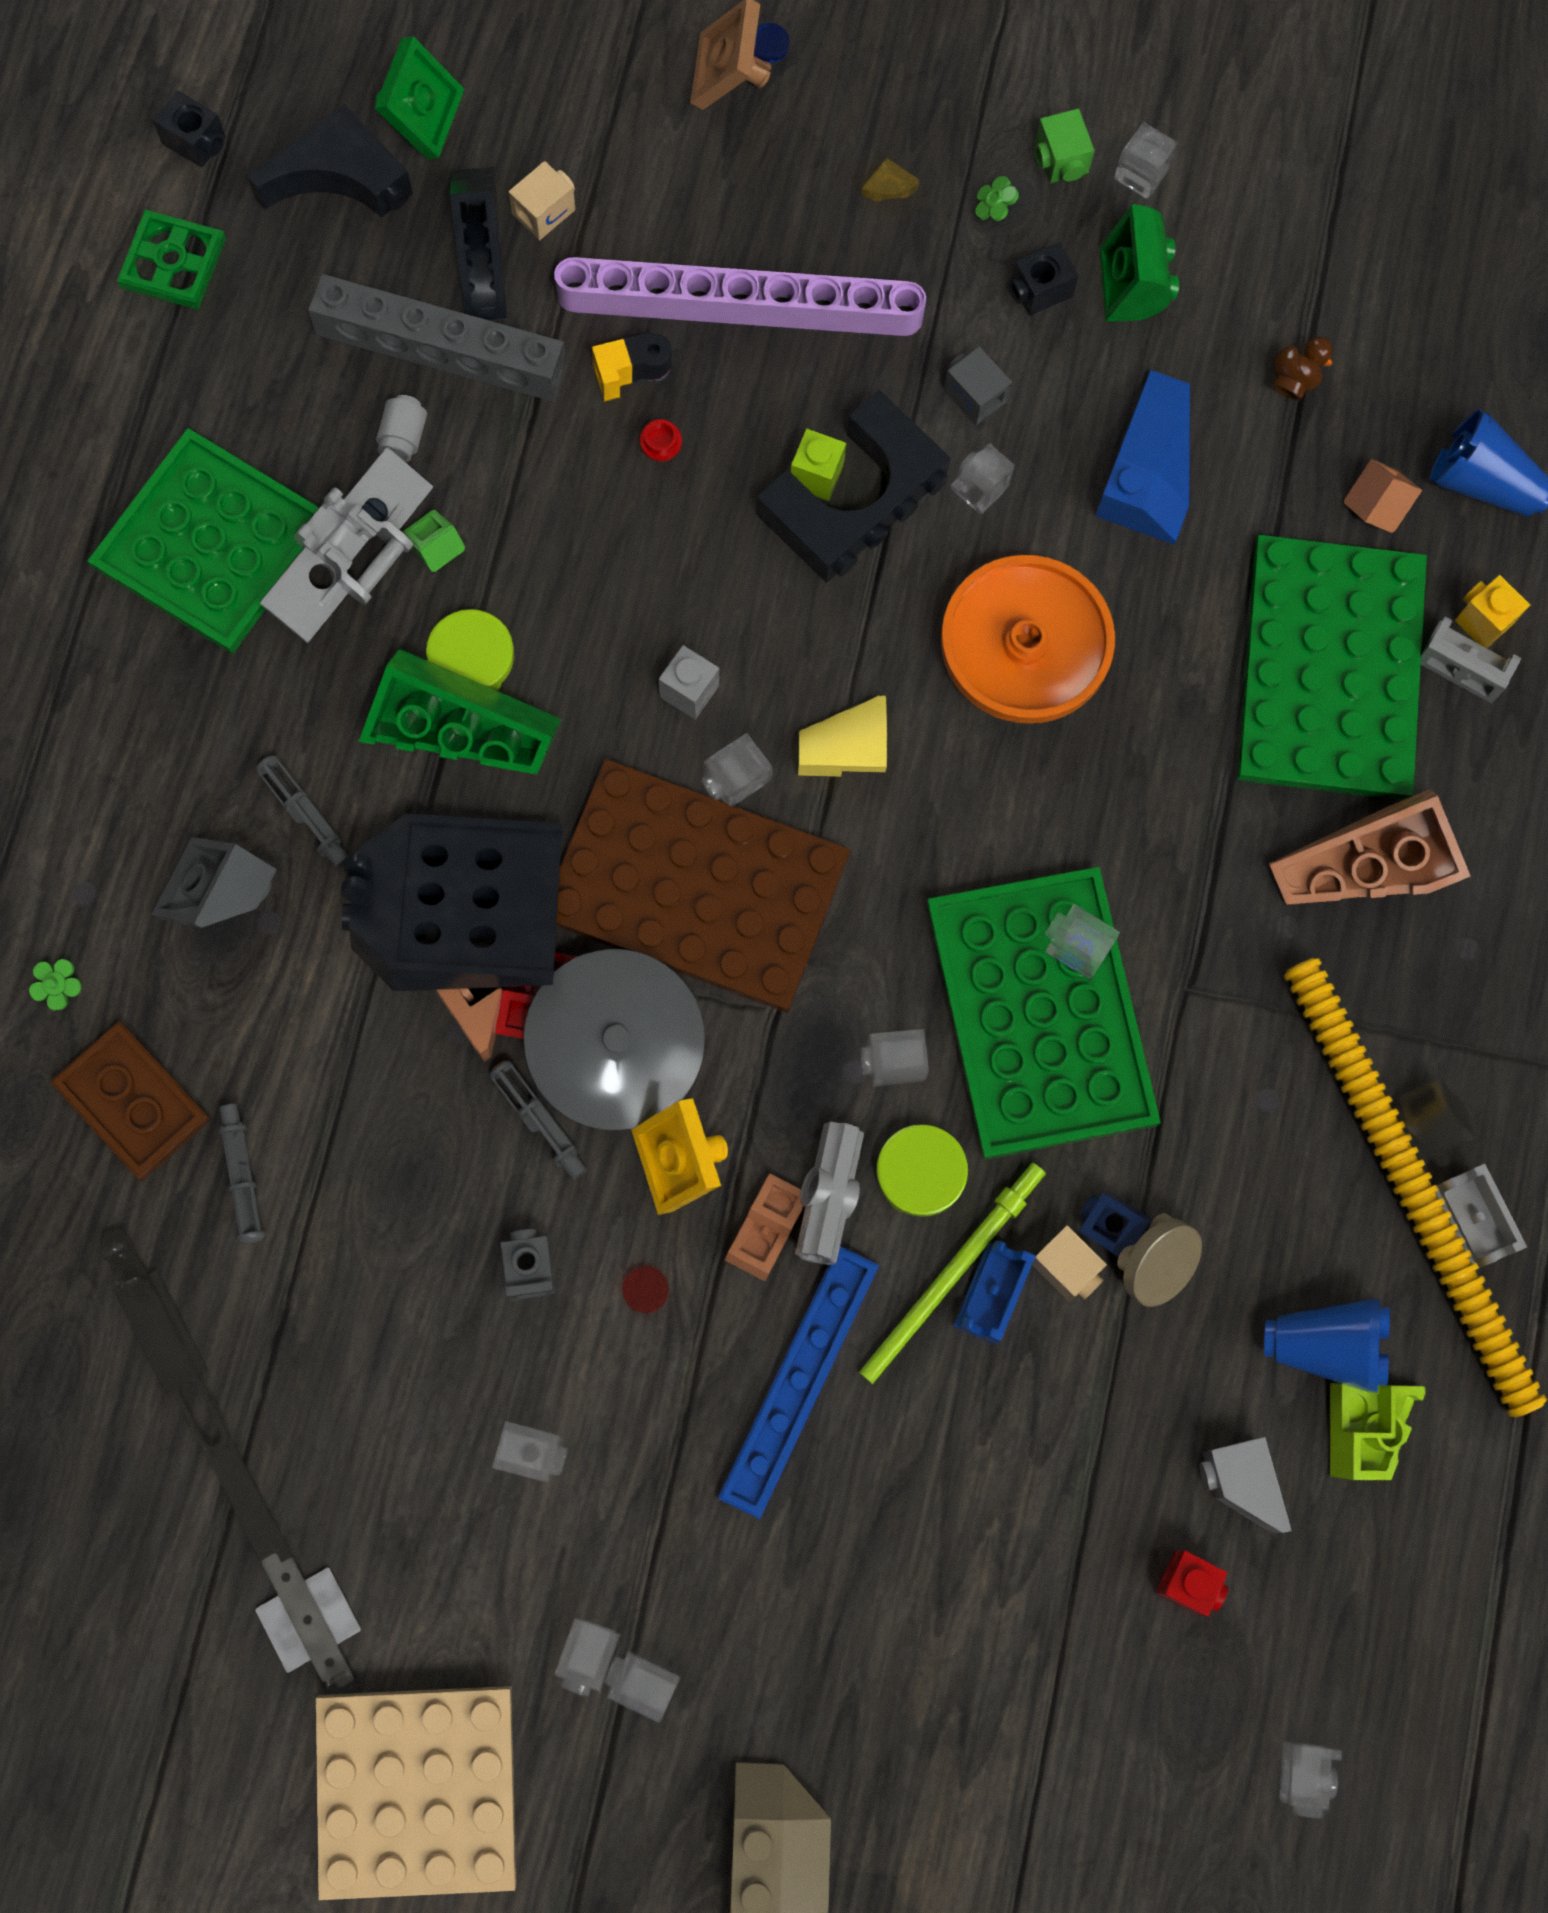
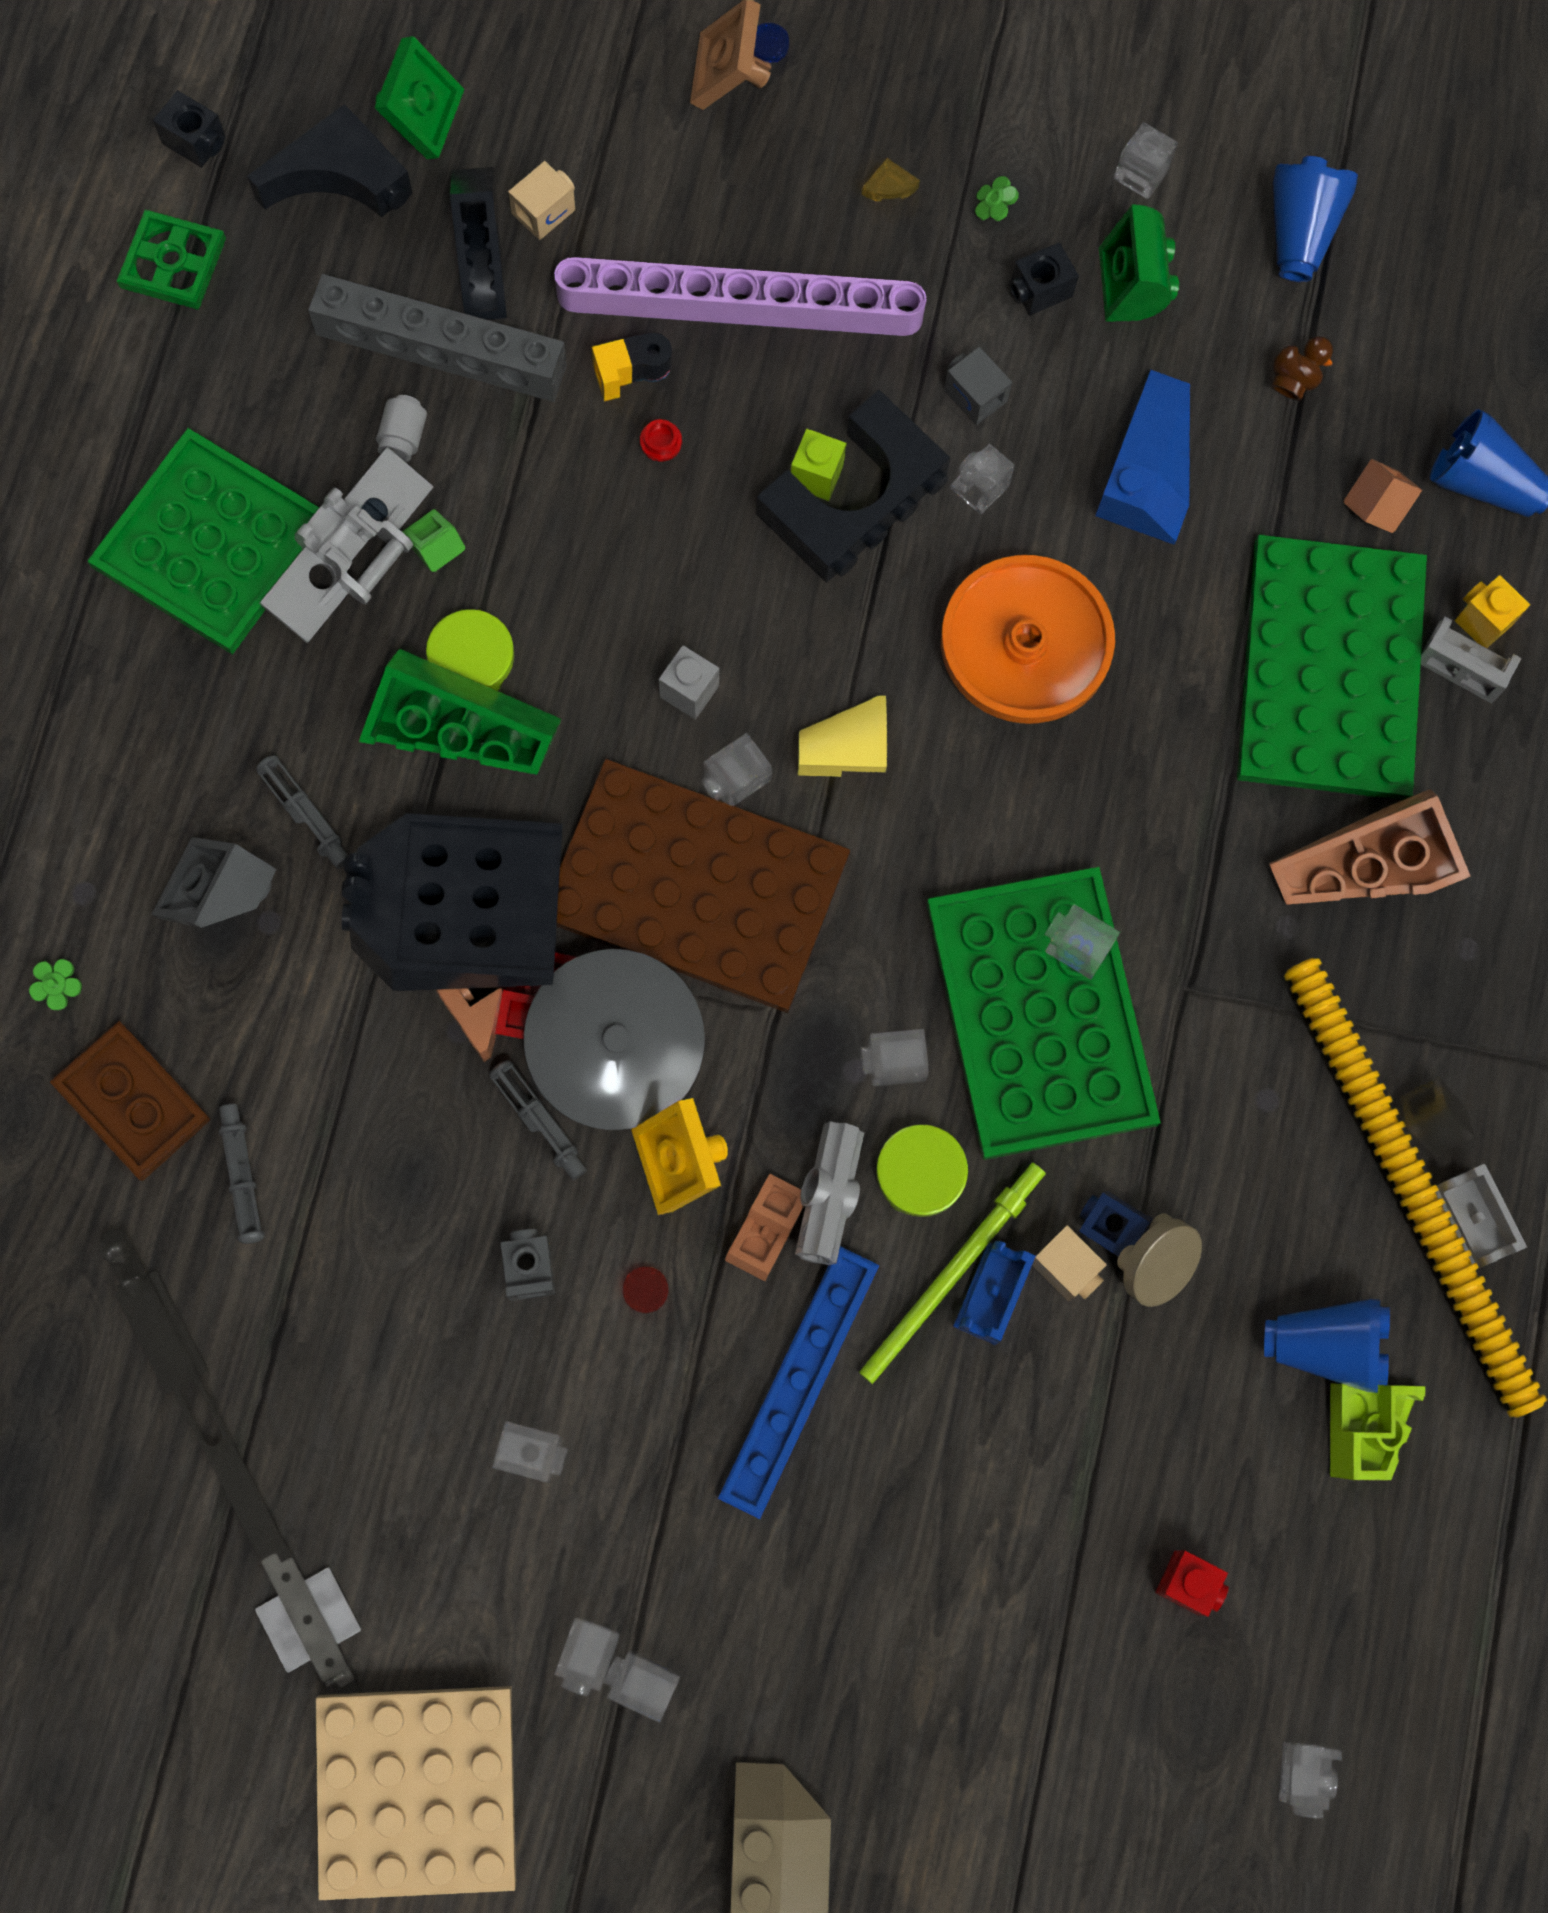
bright green brick [1035,108,1095,183] -> none
light grey slope [1199,1437,1292,1533] -> none
none -> blue cone [1272,156,1358,282]

